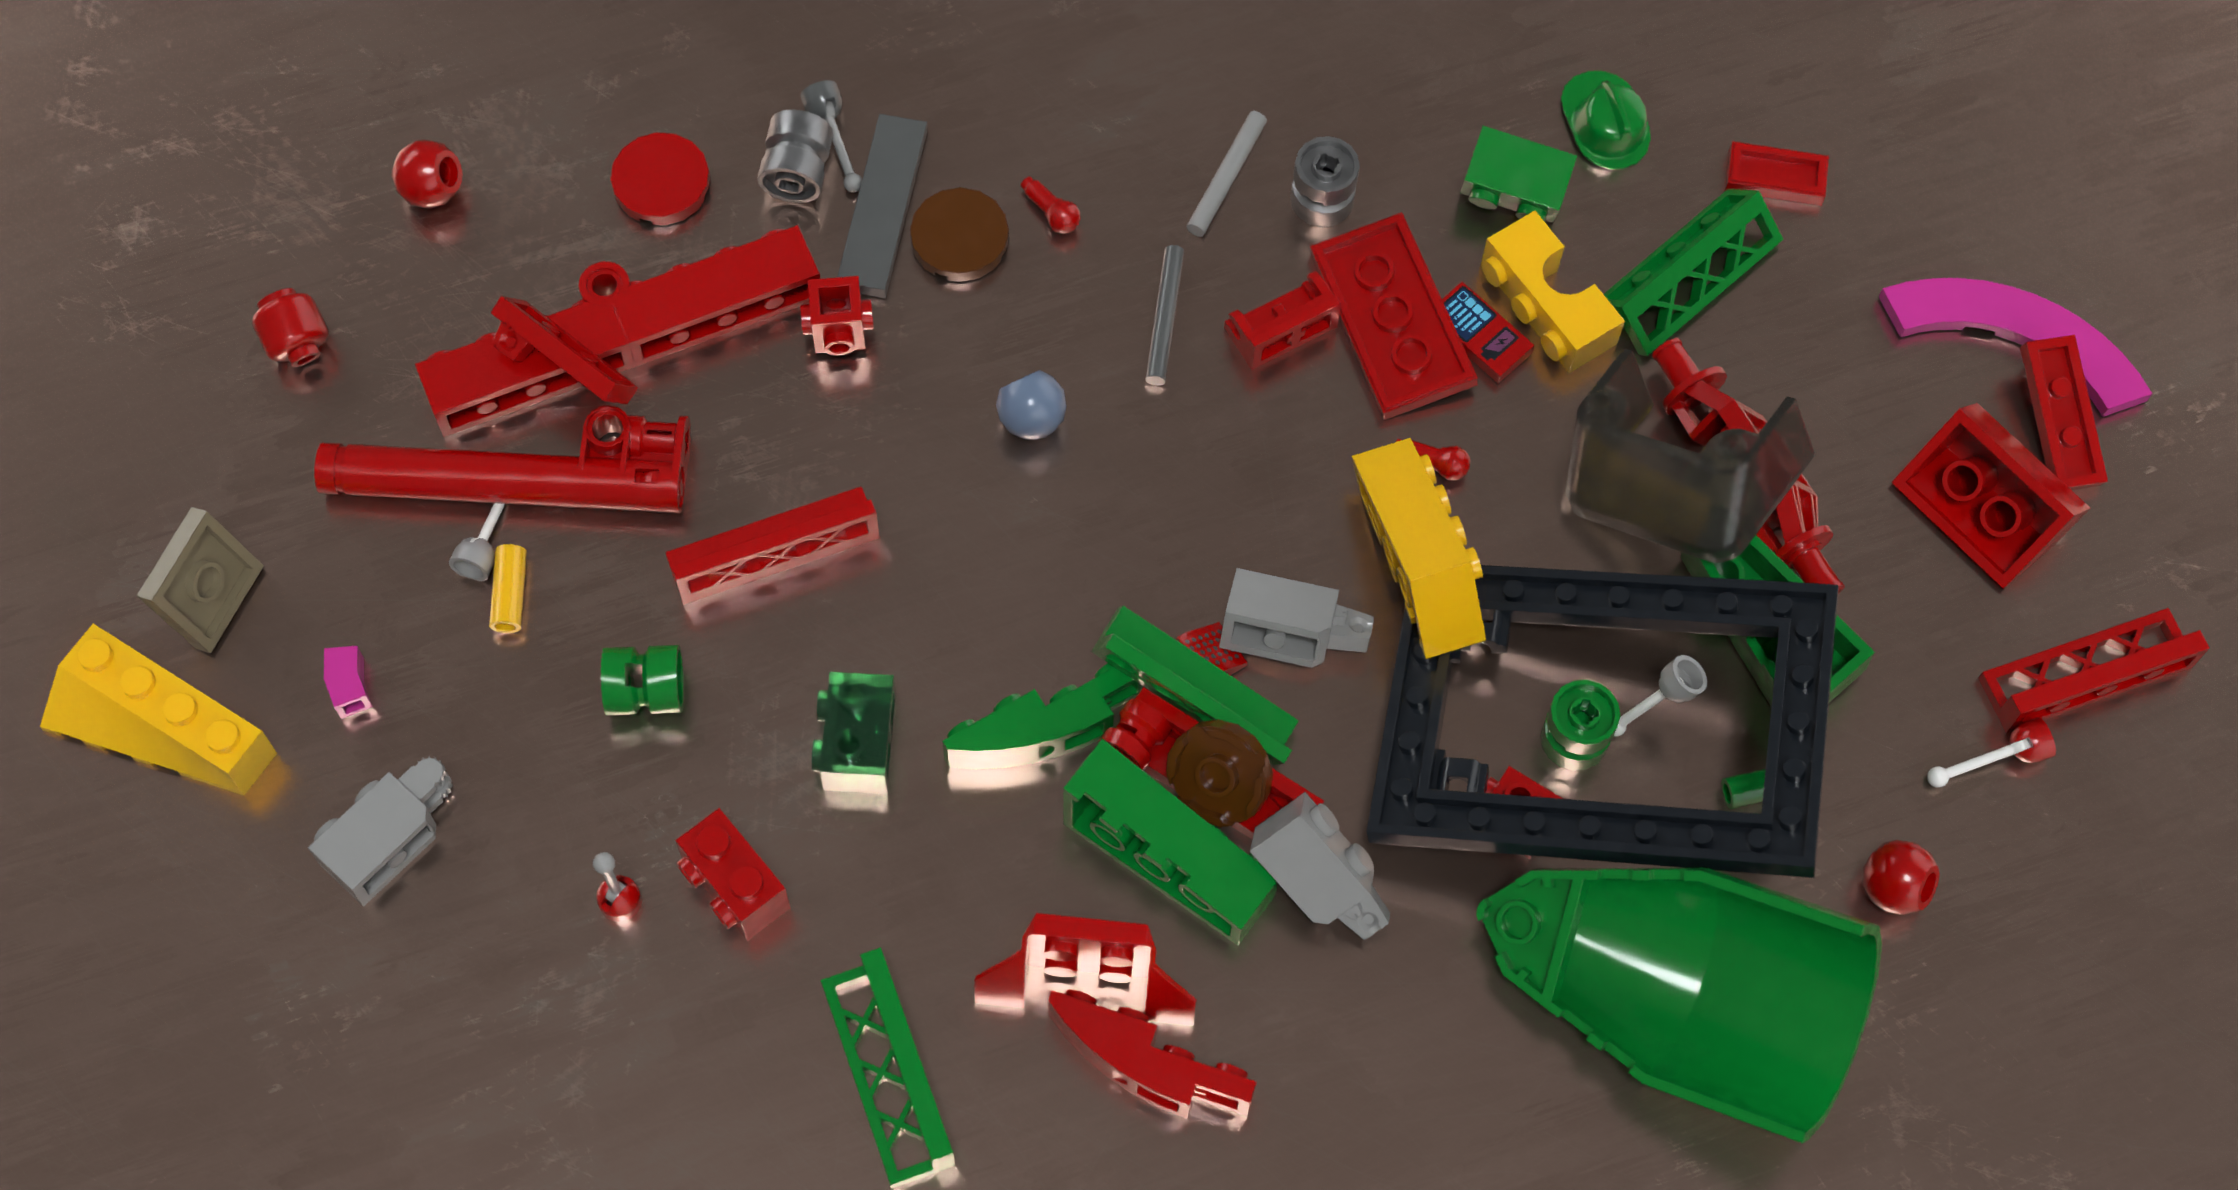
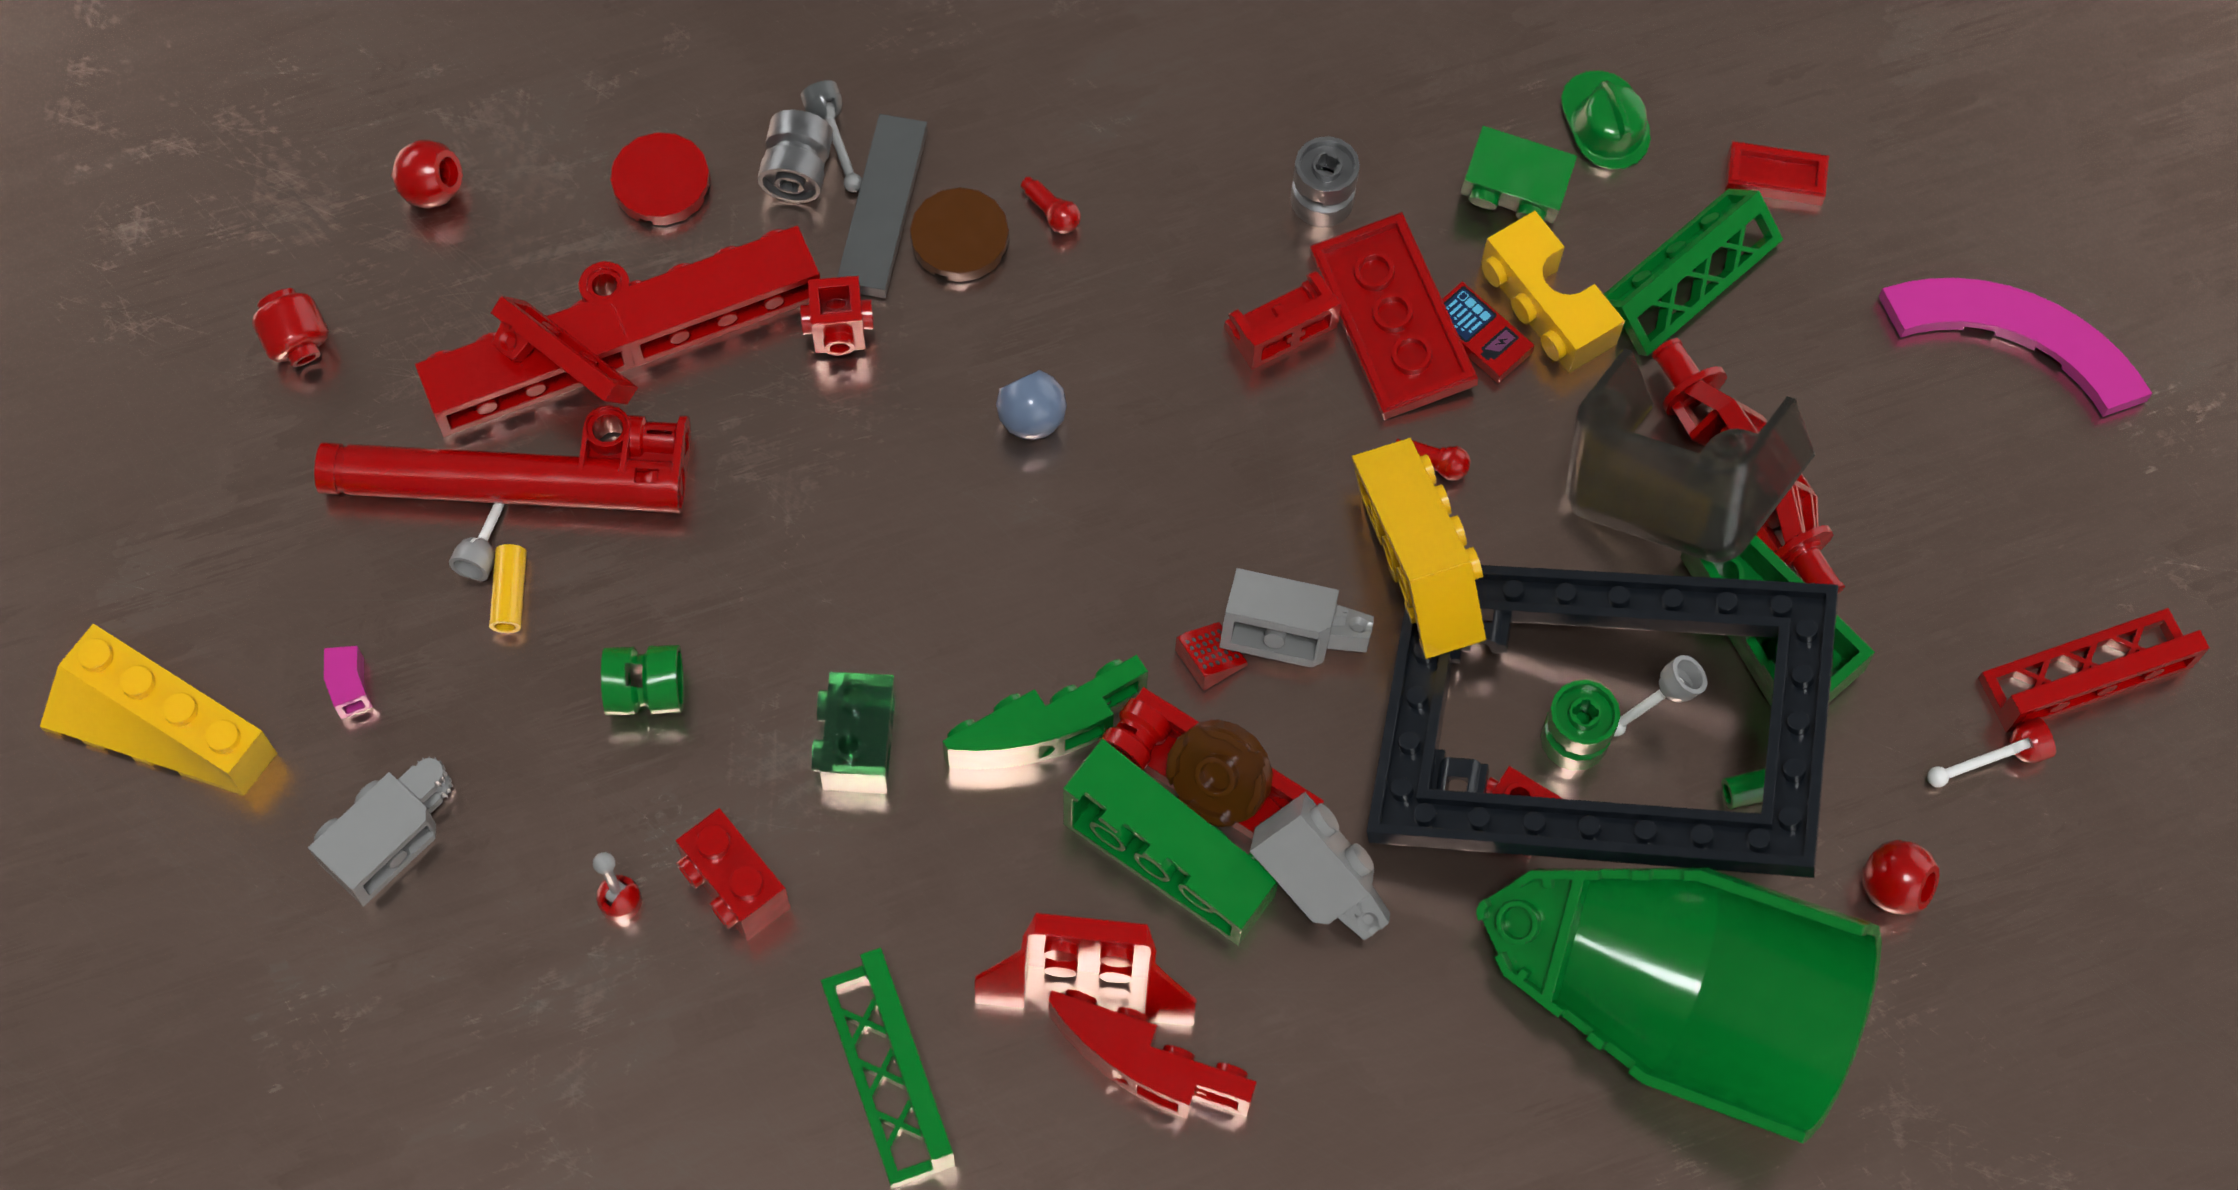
dark tan hinge [136,507,264,653] -> none
red fence [665,486,880,605] -> none
green fence [1091,605,1299,765] -> none
dark grey bar [1145,245,1184,386] -> none
light grey bar [1186,111,1267,237] -> none
red slope [1891,403,2091,589] -> none
red hinge [2020,334,2108,490] -> none

